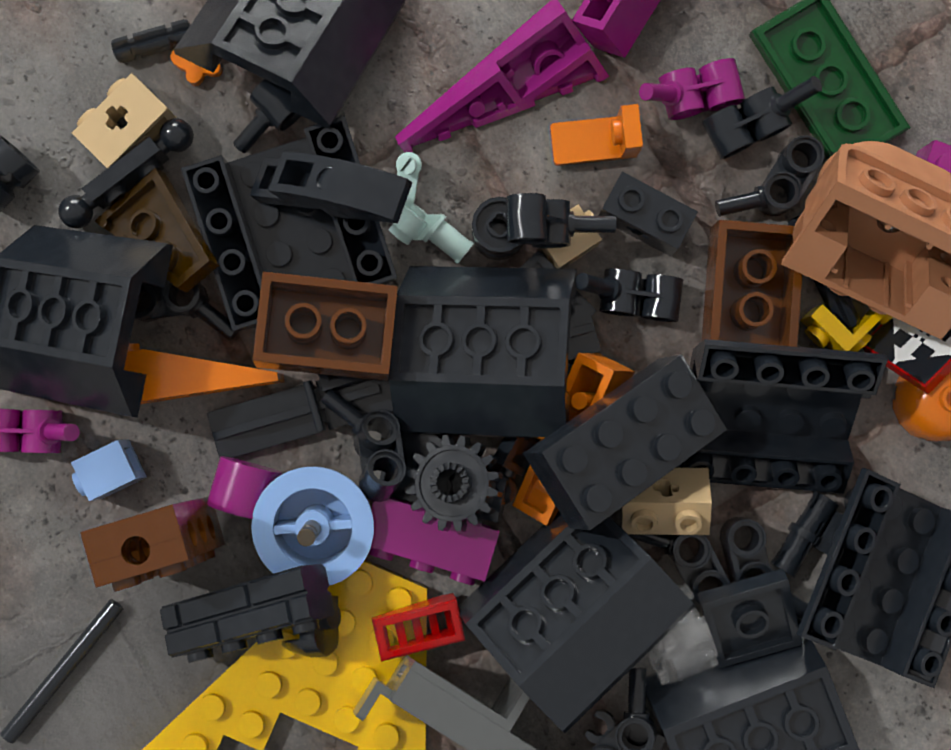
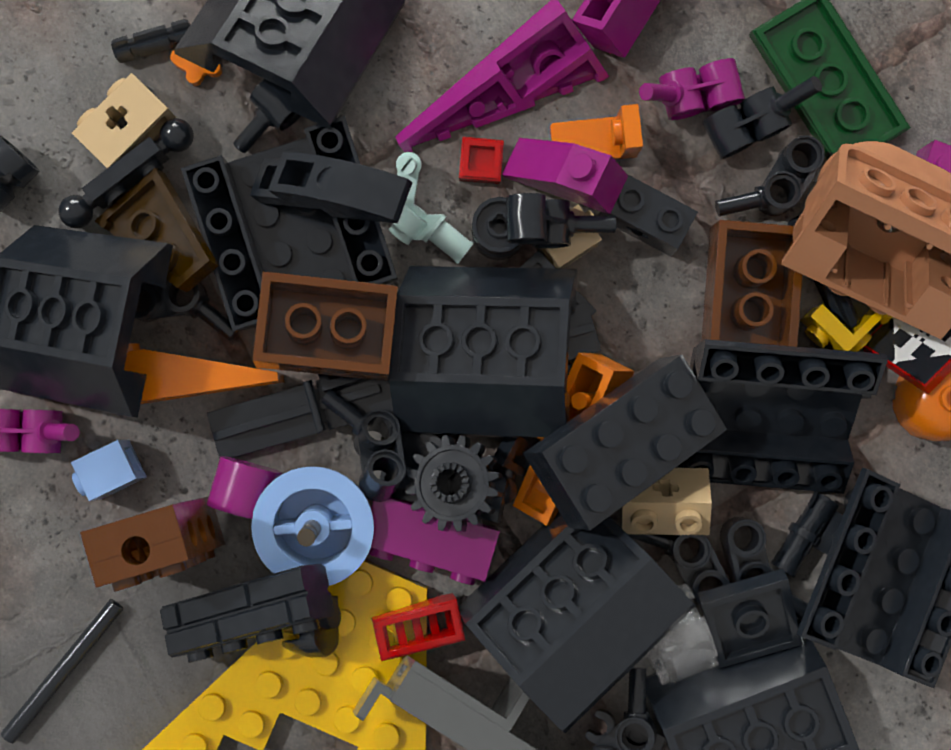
black beam [575,268,684,322] -> none
none -> red tile [459,137,504,184]
none -> magenta slope [501,138,628,214]

